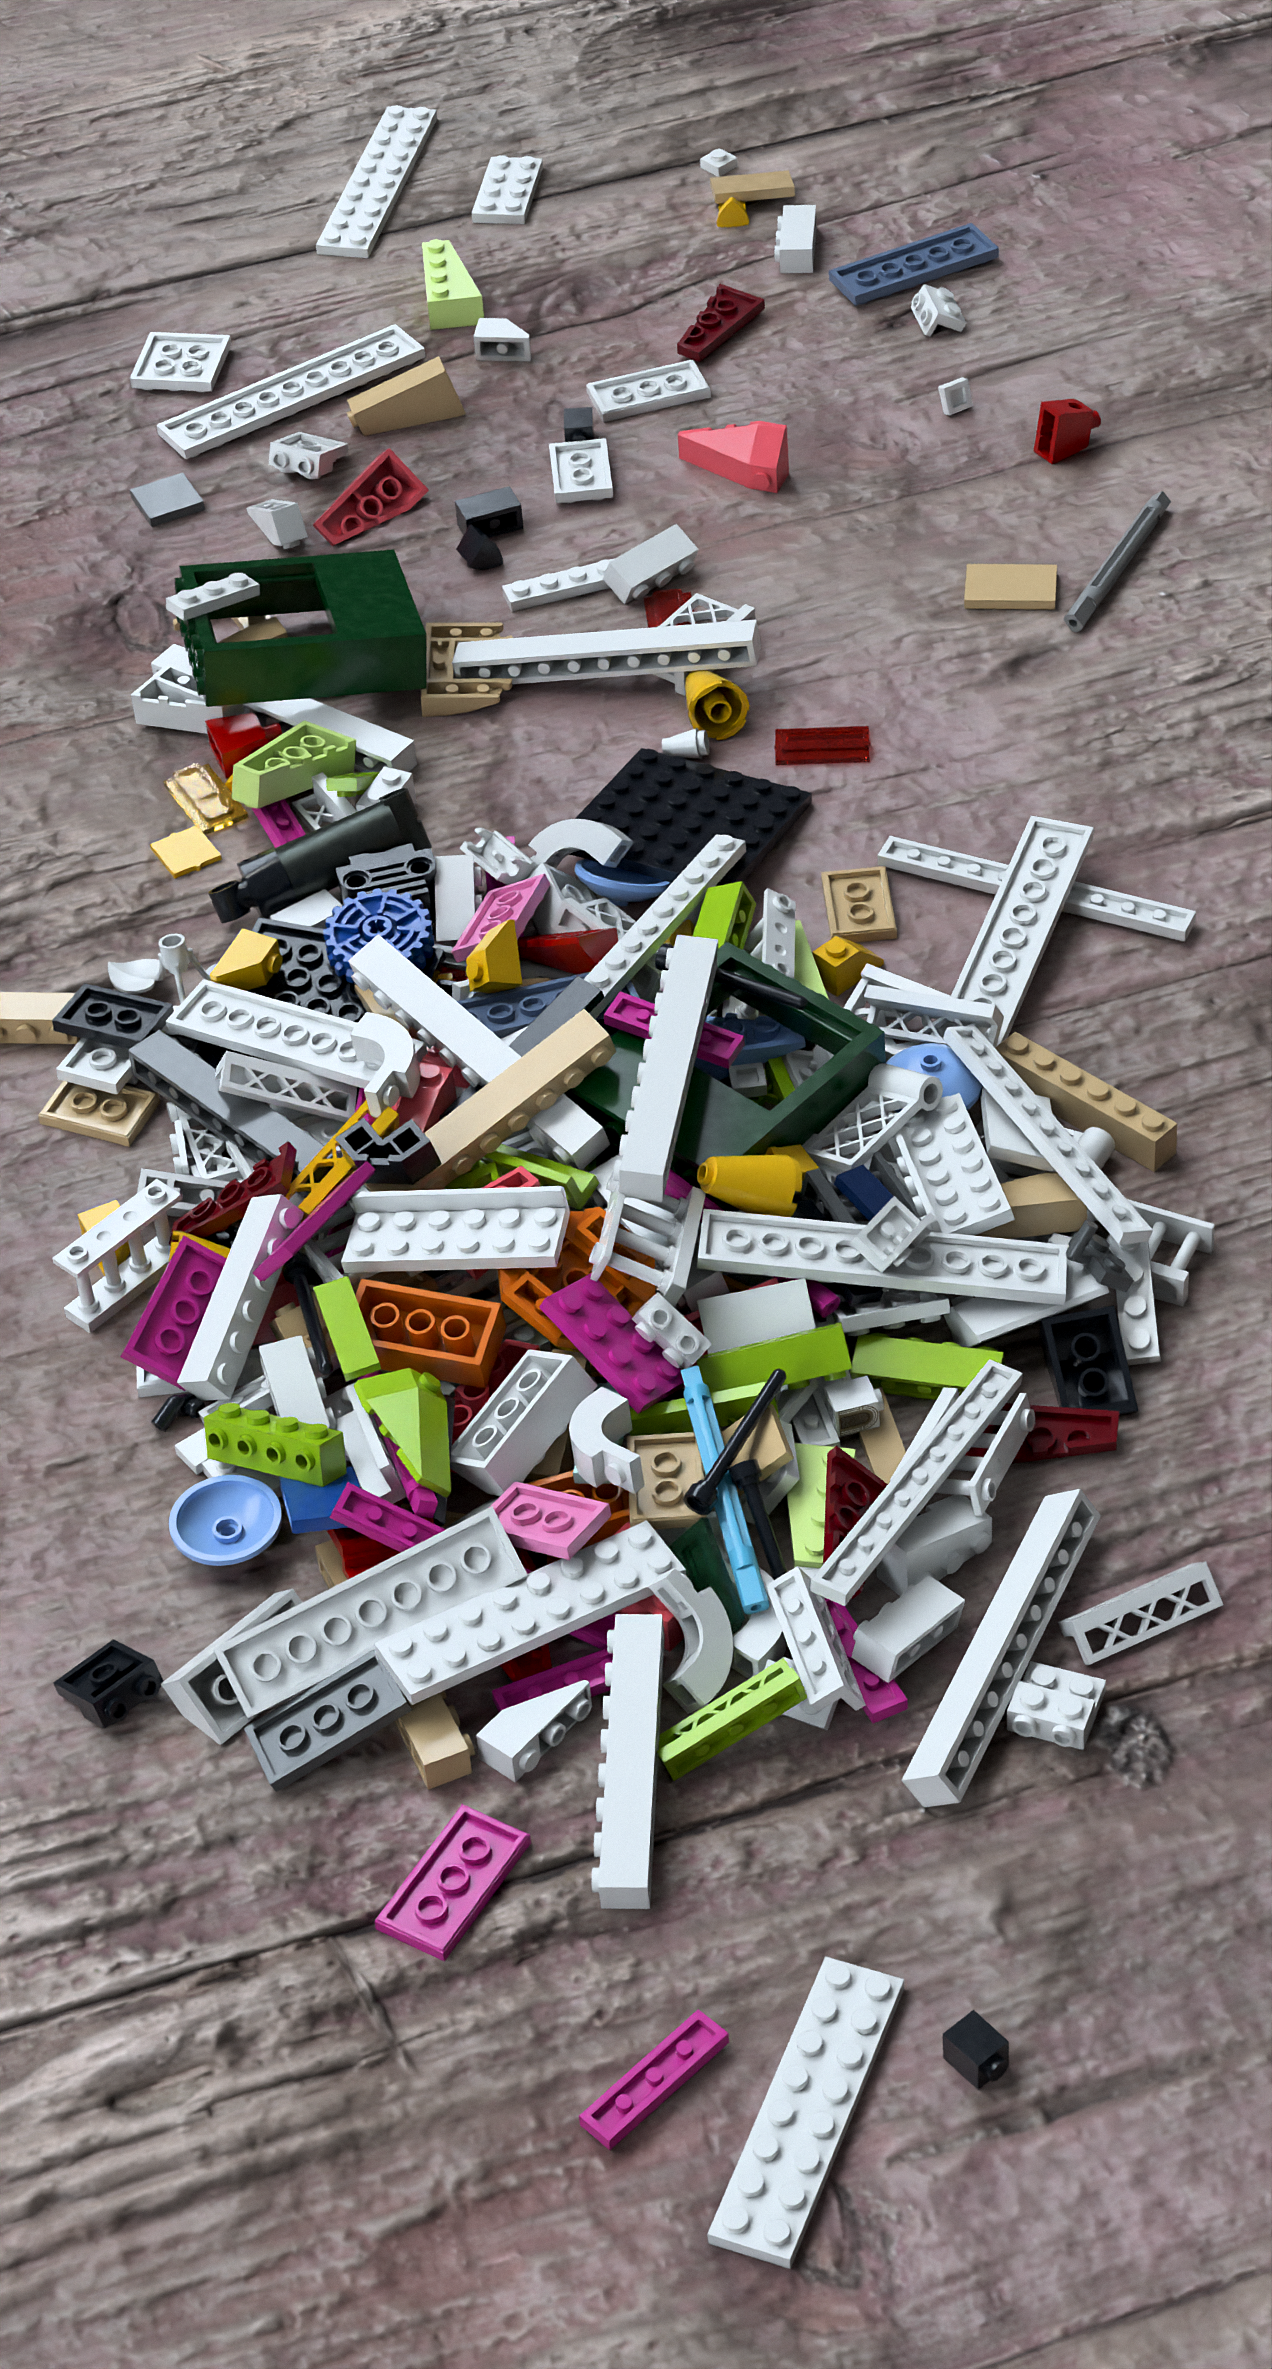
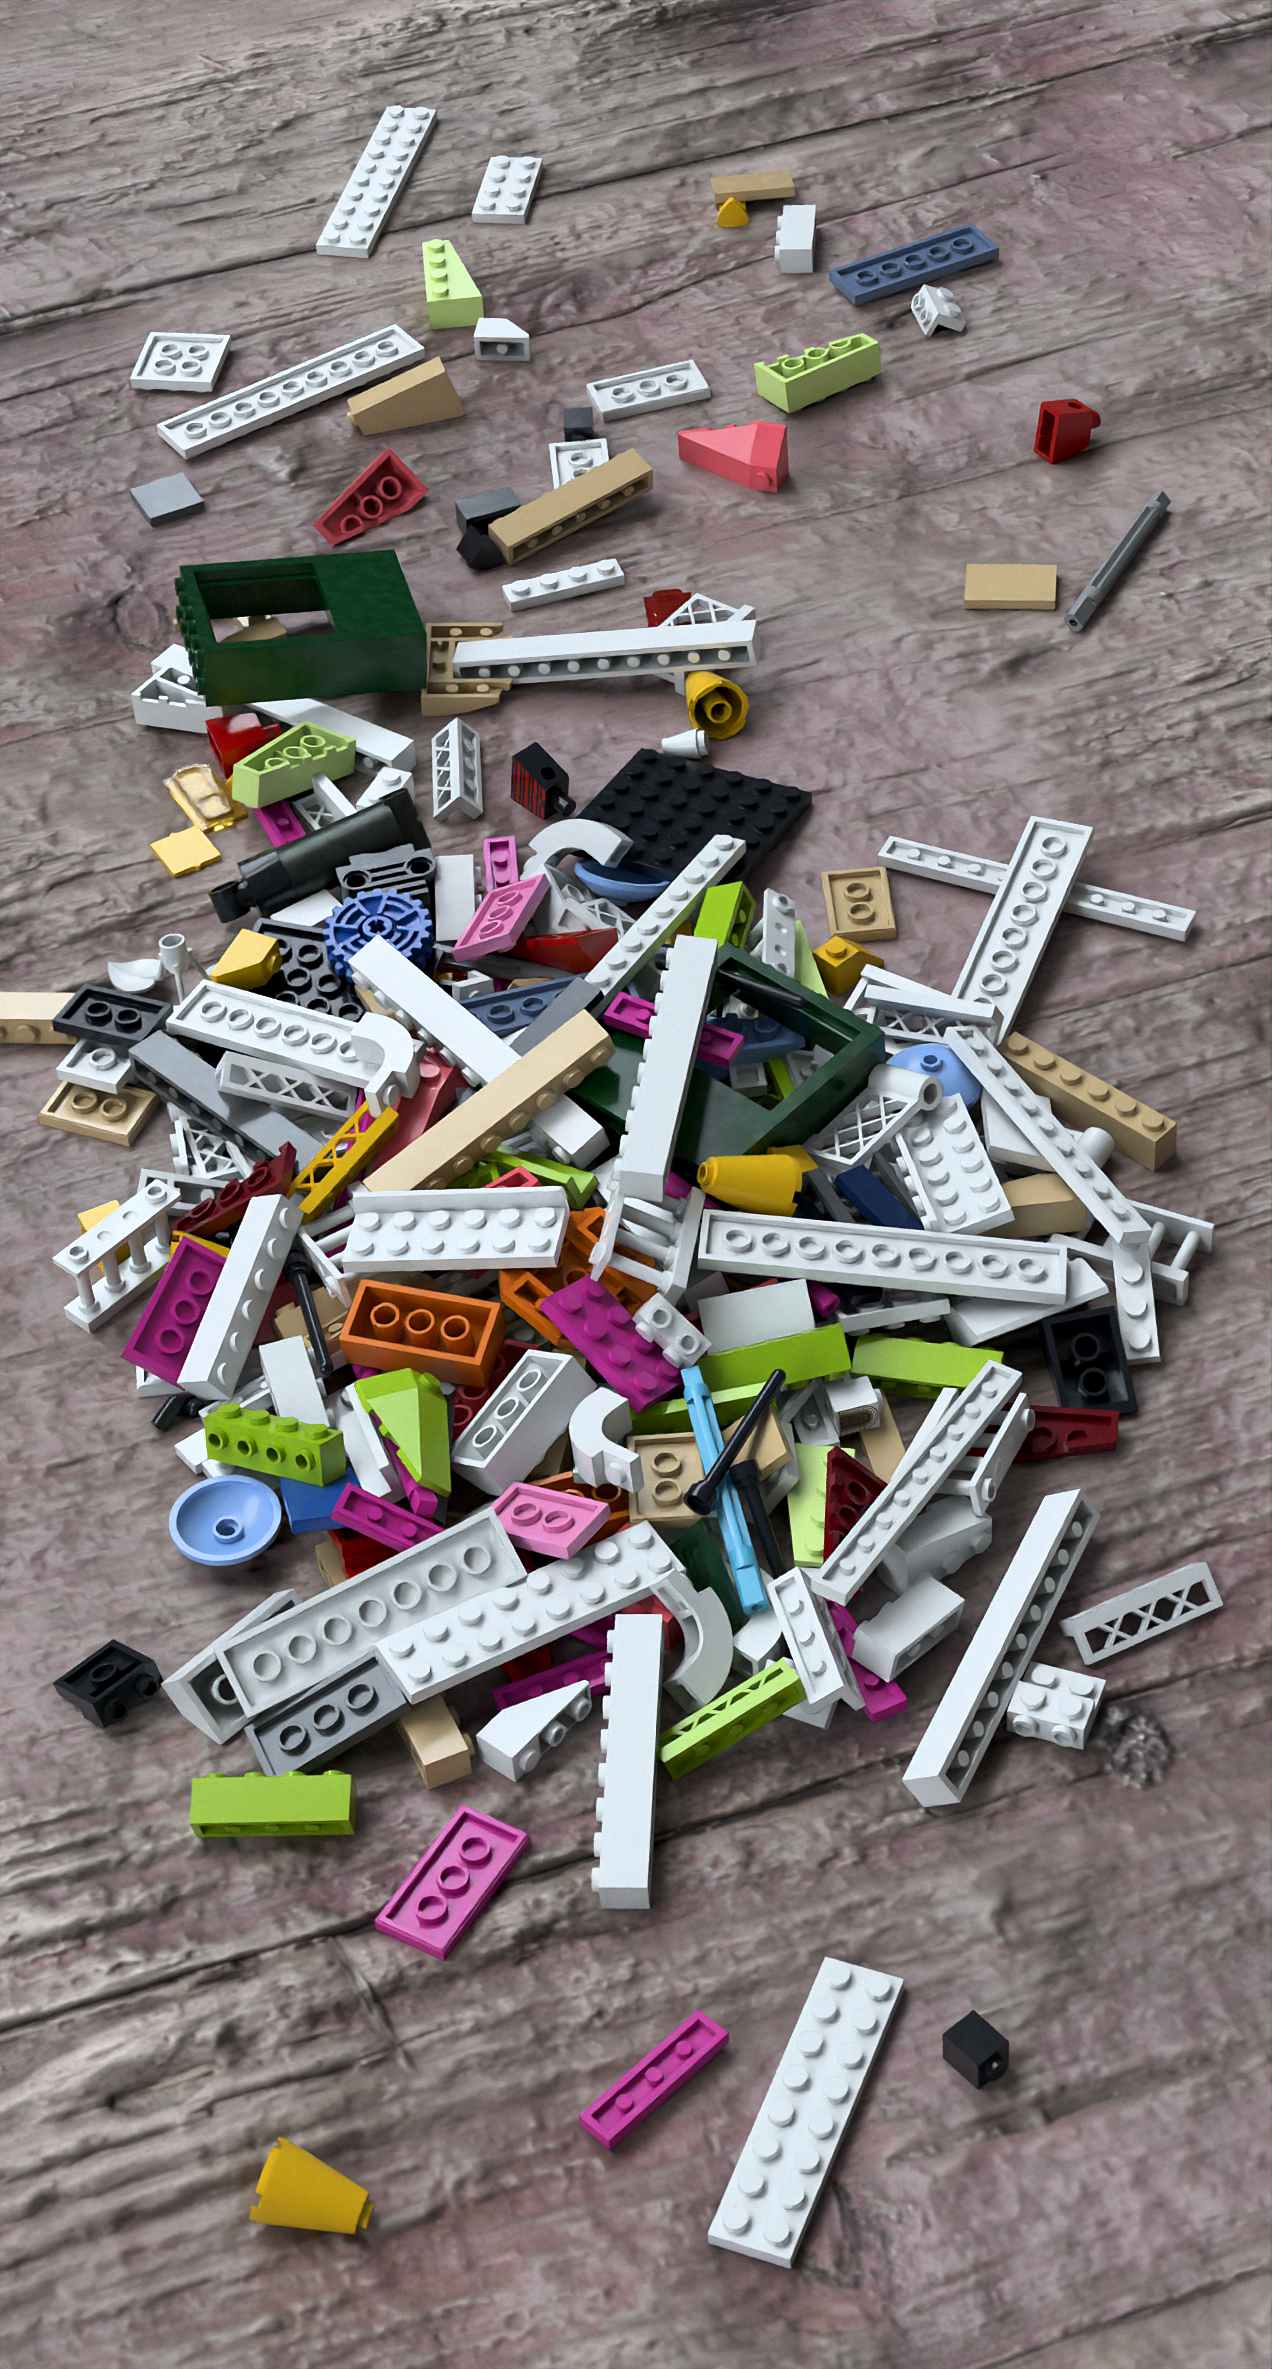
white plate [166,573,260,621] -> none
white slope [246,499,308,549] -> none
dark pink tile [252,1161,375,1281] -> none
white plate [269,432,348,479] -> none
lime tile [313,1276,381,1381] -> none
lime plate [326,772,380,797] -> none
black brick [335,1118,442,1185] -> none
white hinge [460,828,536,885] -> none
yellow slope [466,919,522,993] -> none
white brick [603,524,699,605] -> none
dark red wing [677,284,765,362] -> none
white plate [700,148,738,177] -> none
clear red piece [774,726,871,765] -> none
white bracket [850,1196,935,1273] -> none
white tile [938,377,973,416] -> none
dark grey plate [1066,1220,1134,1292] -> none
none -> lime brick [189,1770,357,1838]
none -> yellow cone [249,2137,375,2234]
none -> white fence [432,717,483,822]
none -> tan brick [488,448,653,566]
none -> black torso [510,742,576,819]
none -> yellowish green wedge [754,333,882,413]

